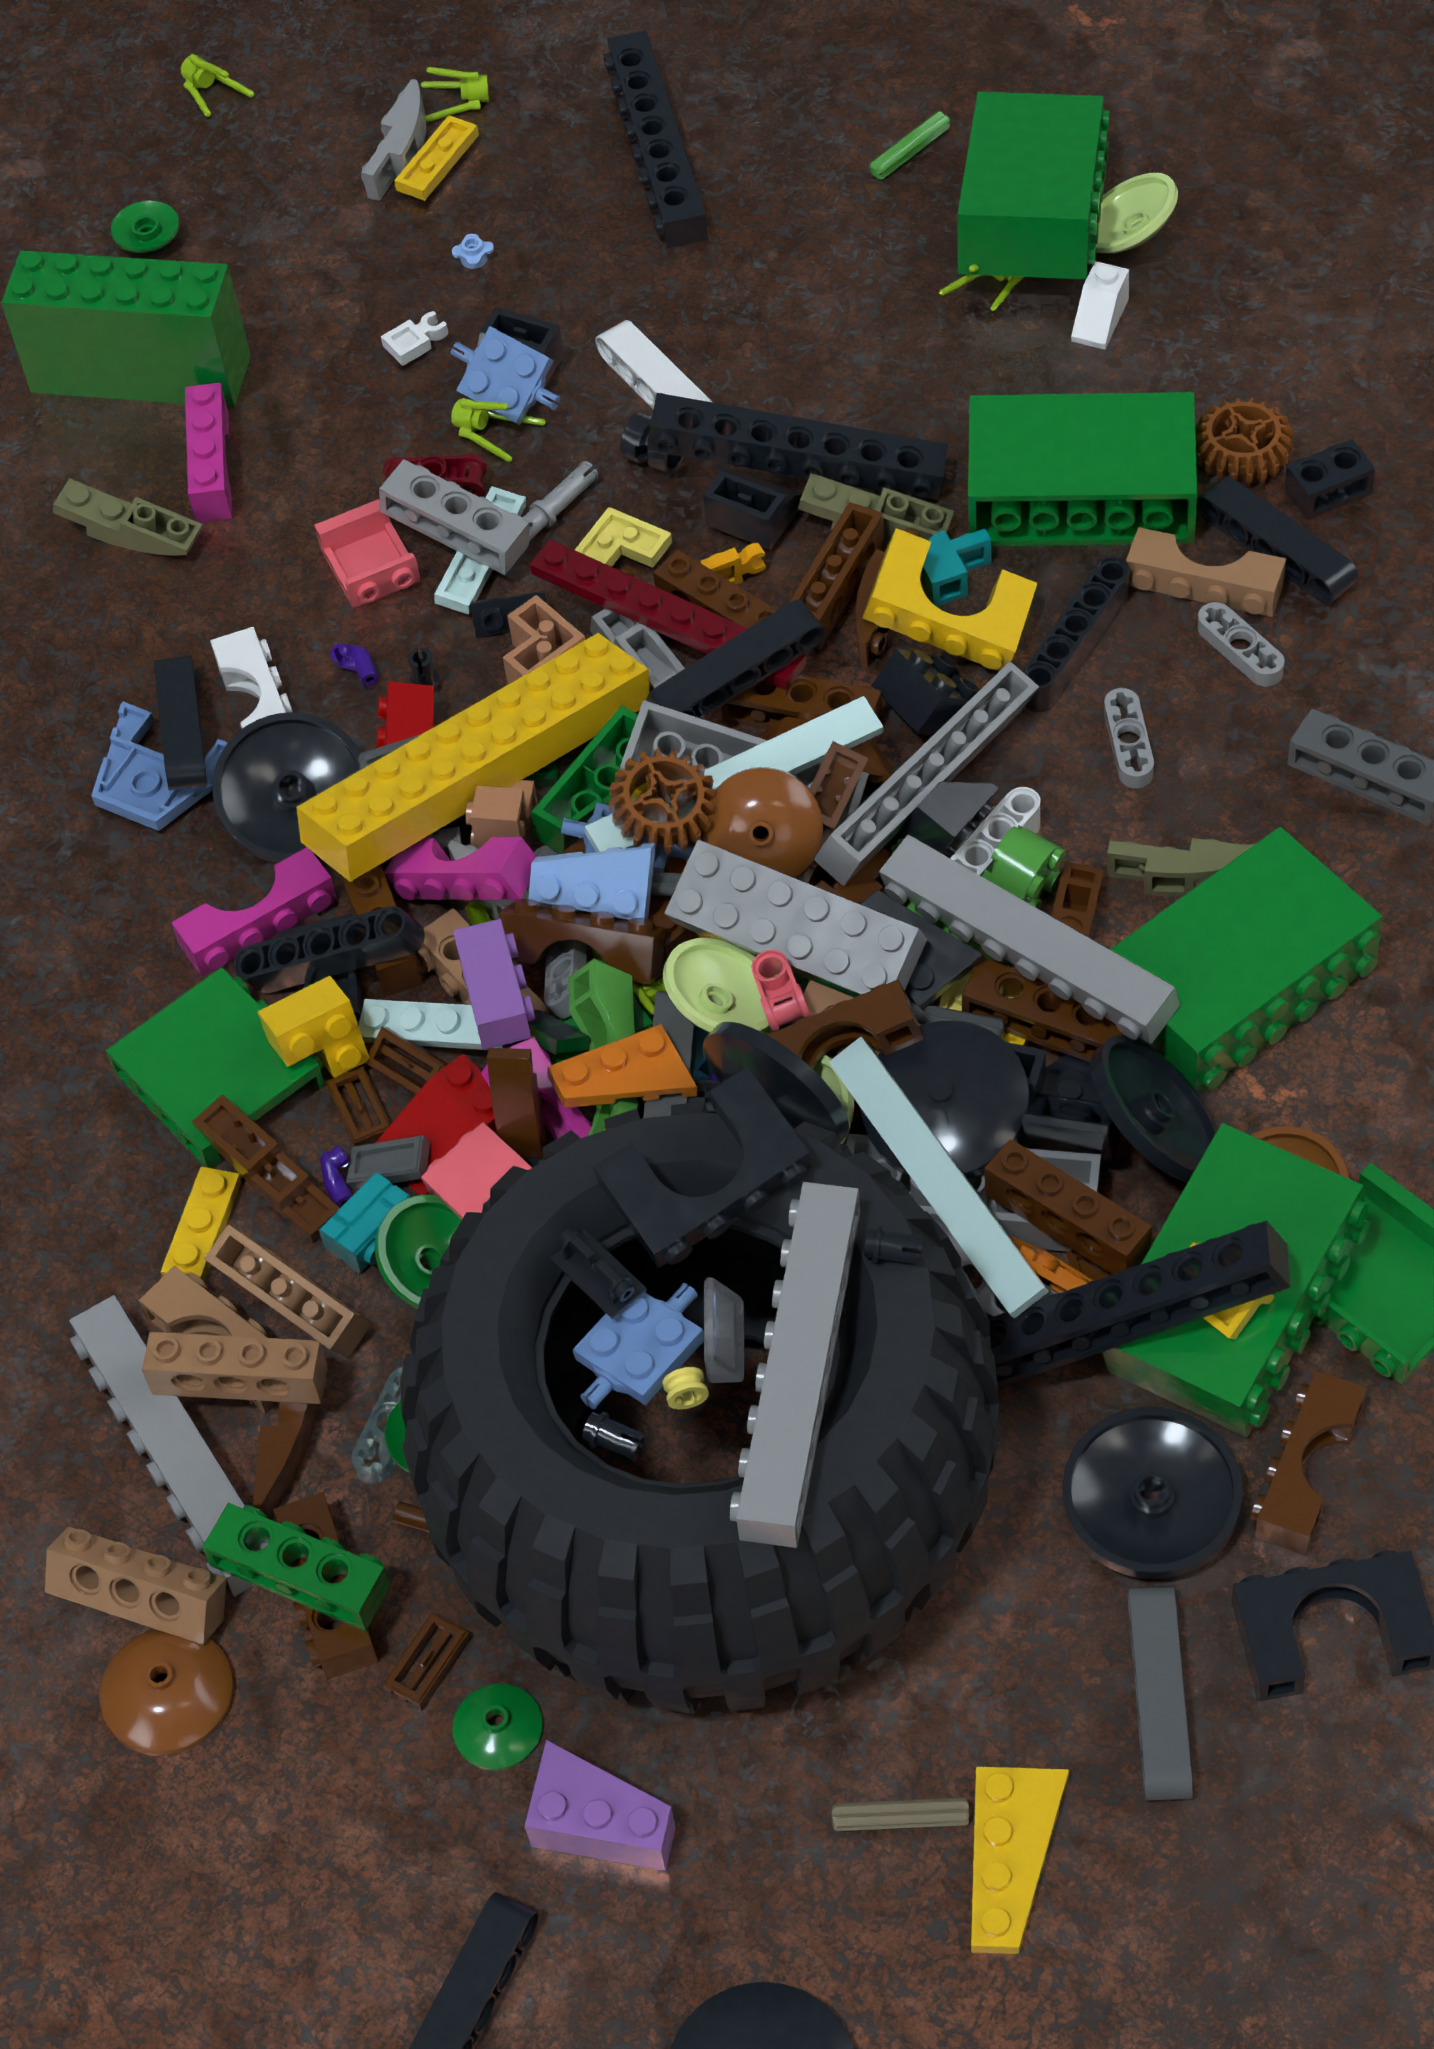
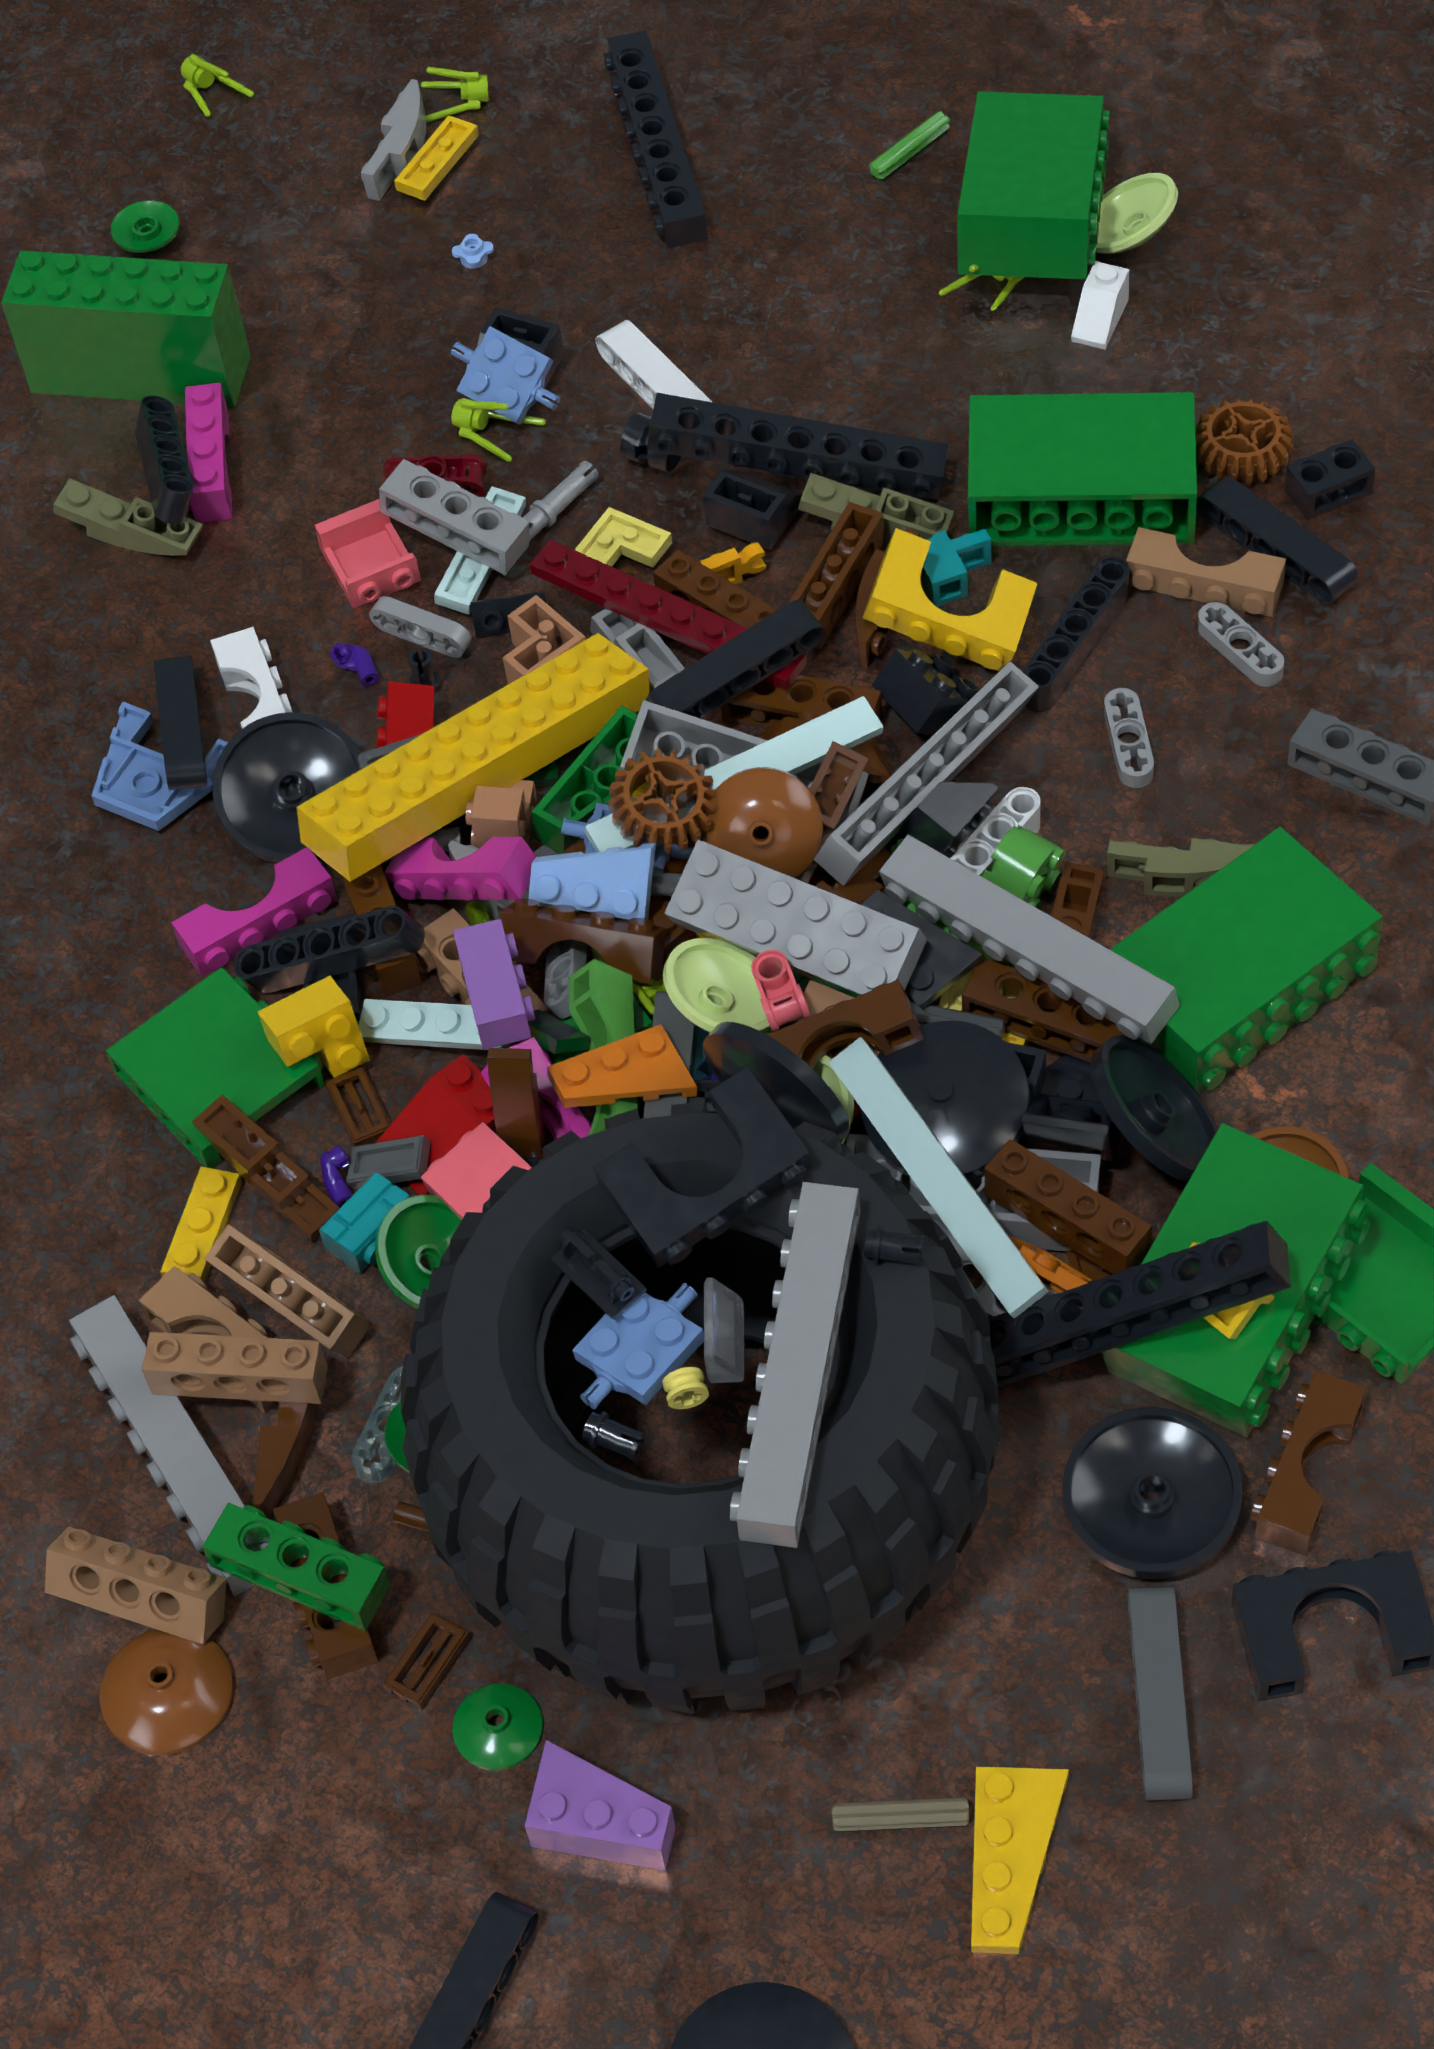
reddish brown tile [365,1026,449,1094] -> none
white plate [381,311,448,366] -> none
none -> black beam [135,396,194,524]
none -> light grey beam [369,596,472,658]

